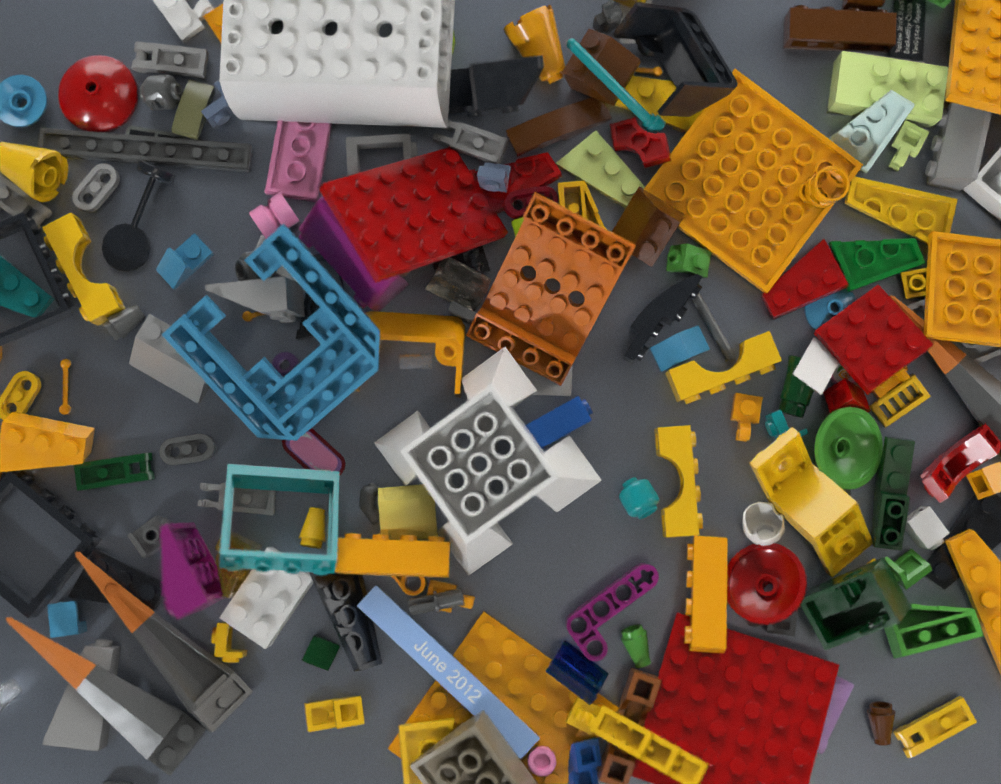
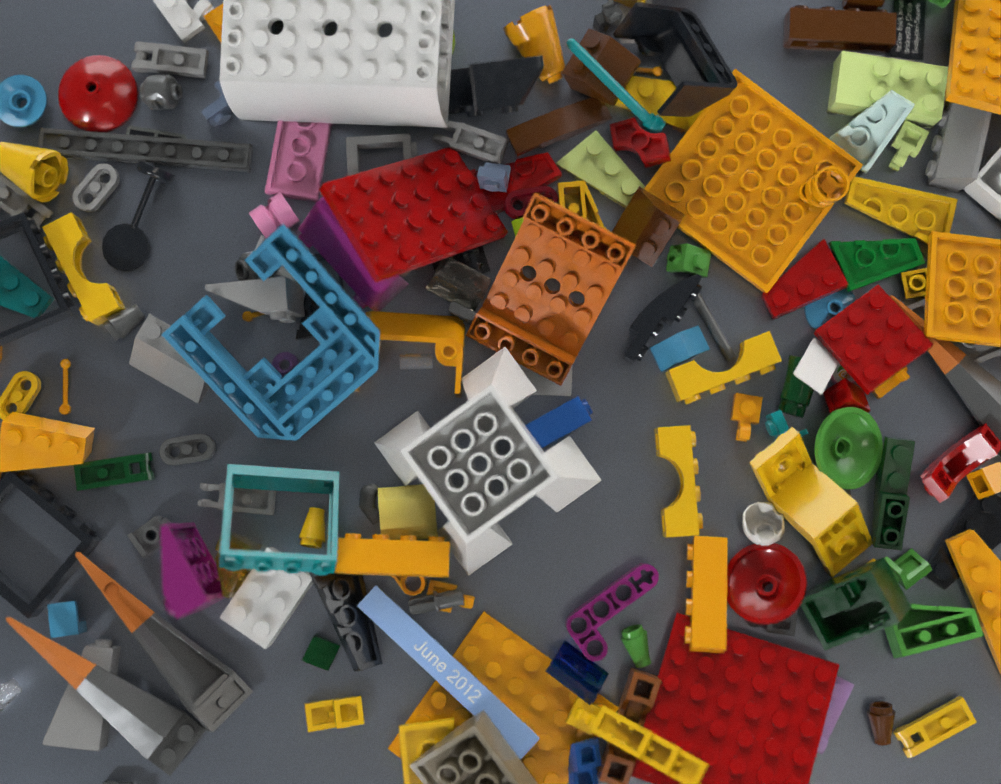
black wing [68,548,164,611] -> none
dark azure slope [156,233,215,290] -> none
olive slope [171,79,215,140] -> none
yellow bracket [211,621,247,663] -> none
bright pink sticker [282,428,346,477] -> none
bright pink tile [528,746,556,776] -> none
teal head [619,477,660,520] -> none
yellow slope [869,373,931,428] -> none
white brick [905,506,949,550] -> none

